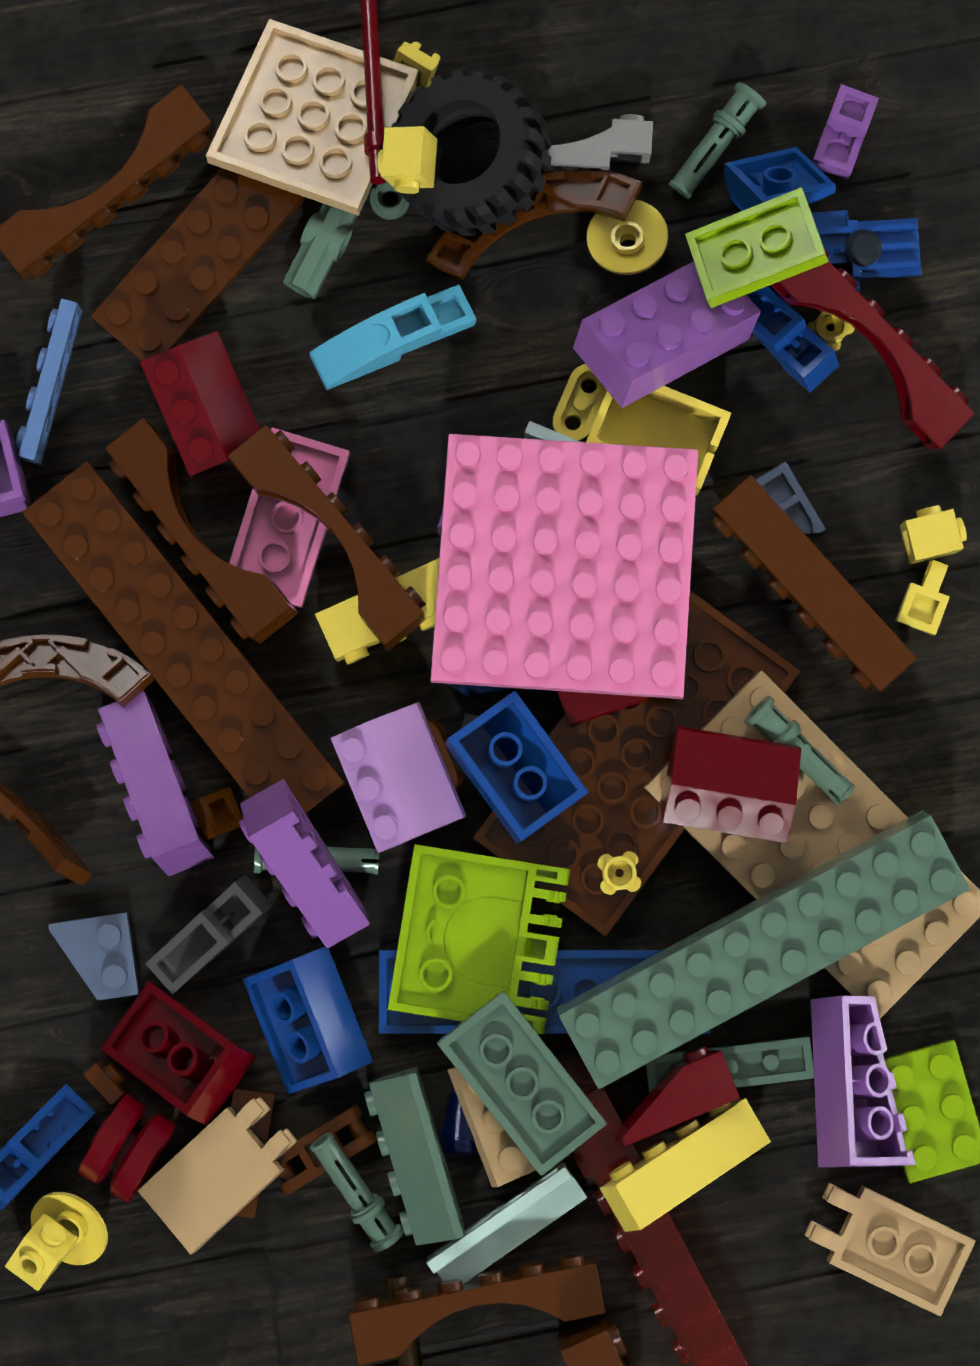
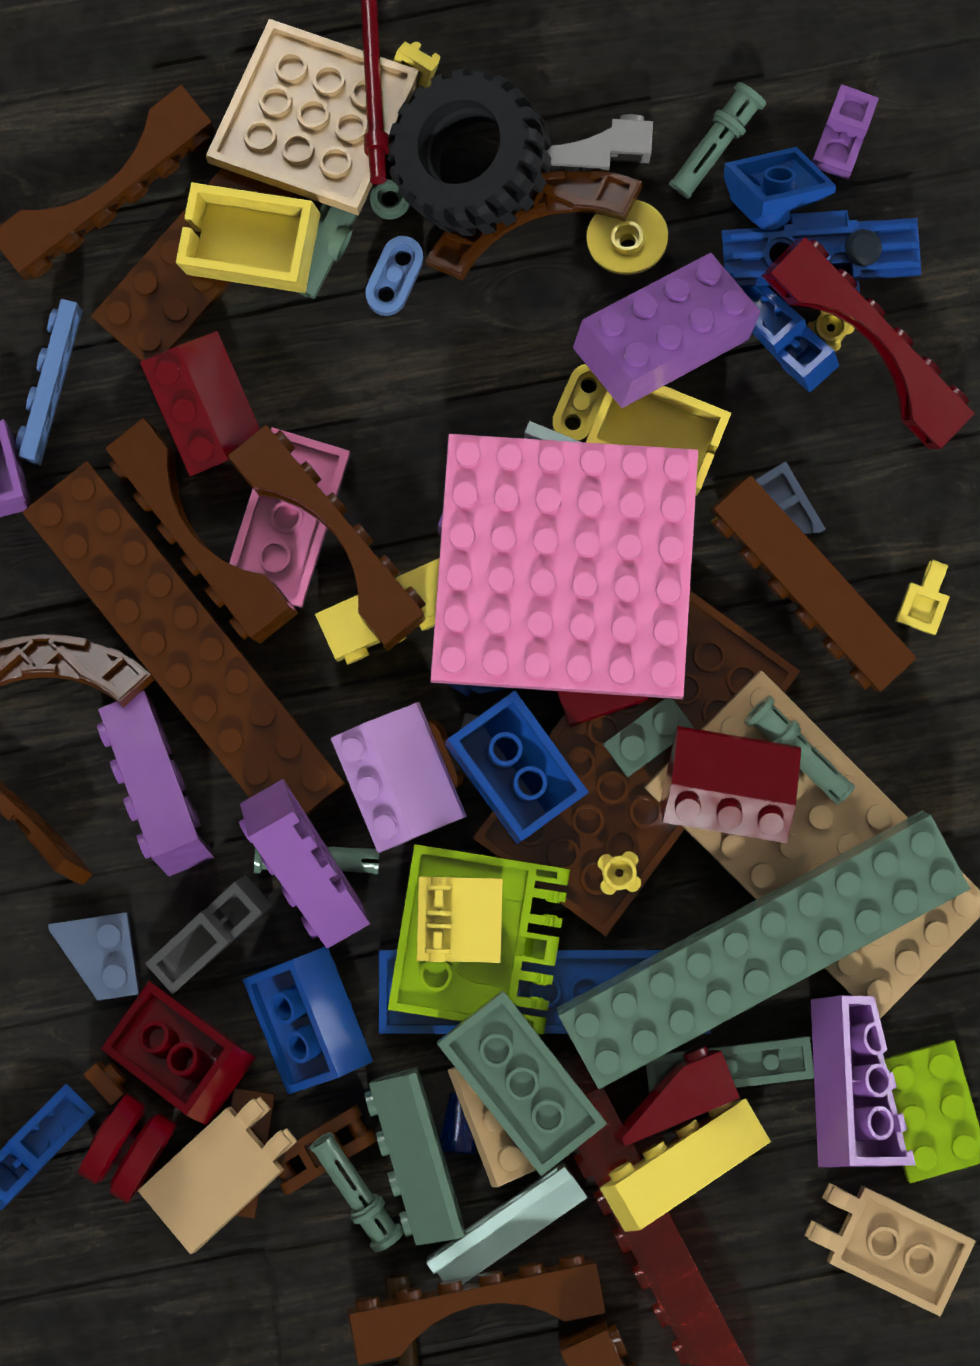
light yellow brick [5,1213,78,1291] -> none
light yellow dish [31,1192,108,1265] -> none
reddish brown plate [190,787,243,840] -> none
medium azure slope [309,285,477,390] -> none
light yellow brick [377,126,438,194] -> none
lime plate [685,187,829,308] -> none
light yellow brick [900,505,967,565] -> none
none -> light yellow piece [176,182,321,293]
none -> medium blue plate [365,236,423,316]
none -> light yellow hinge [417,877,503,963]
none -> sand green plate [603,698,694,777]

